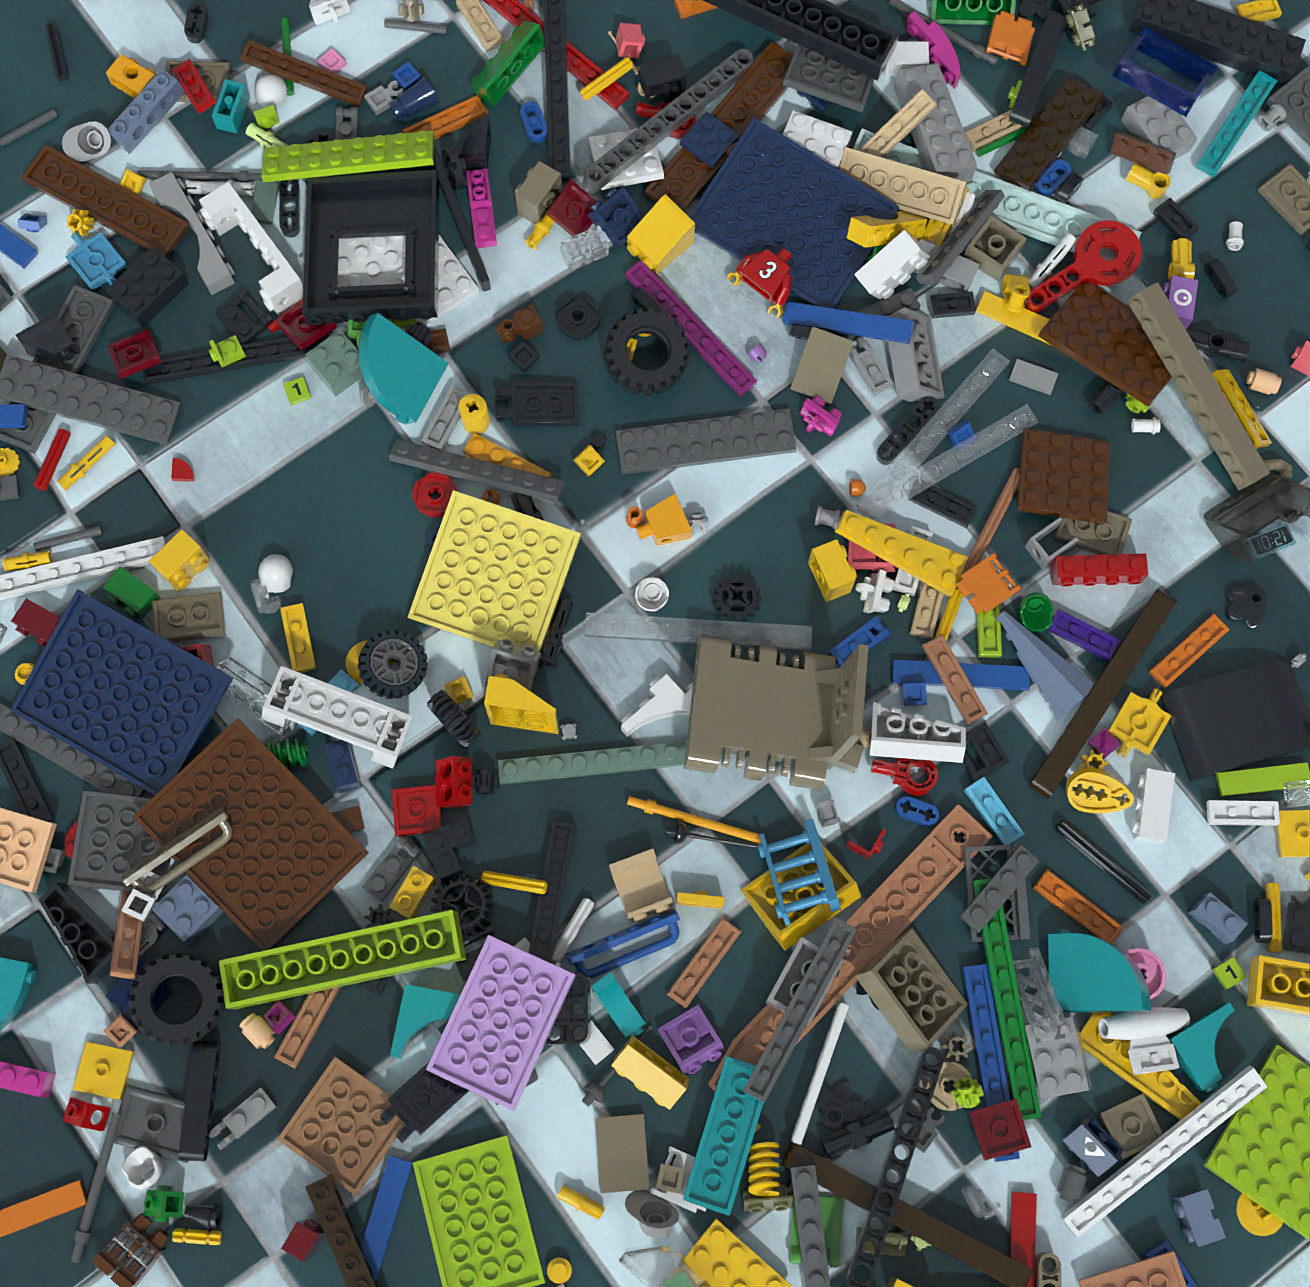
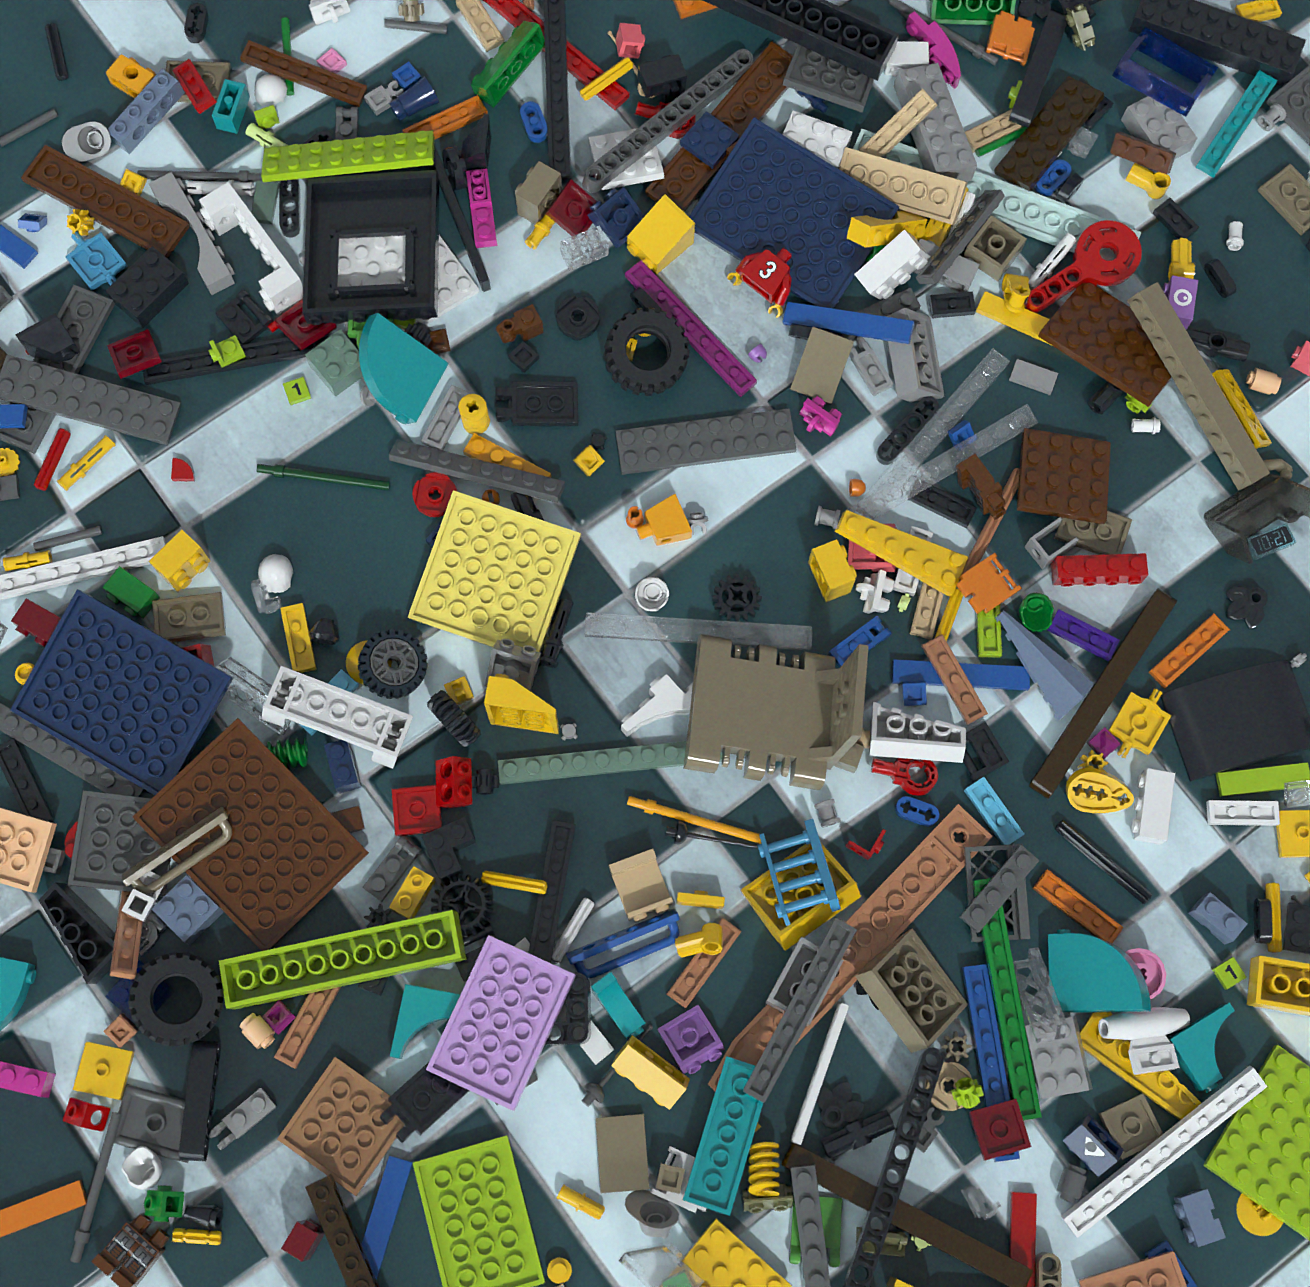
none -> dark green bar [257,464,390,491]
none -> black cone [308,618,340,645]
none -> yellow piece [675,923,723,958]
none -> reddish brown hips [956,454,1006,520]

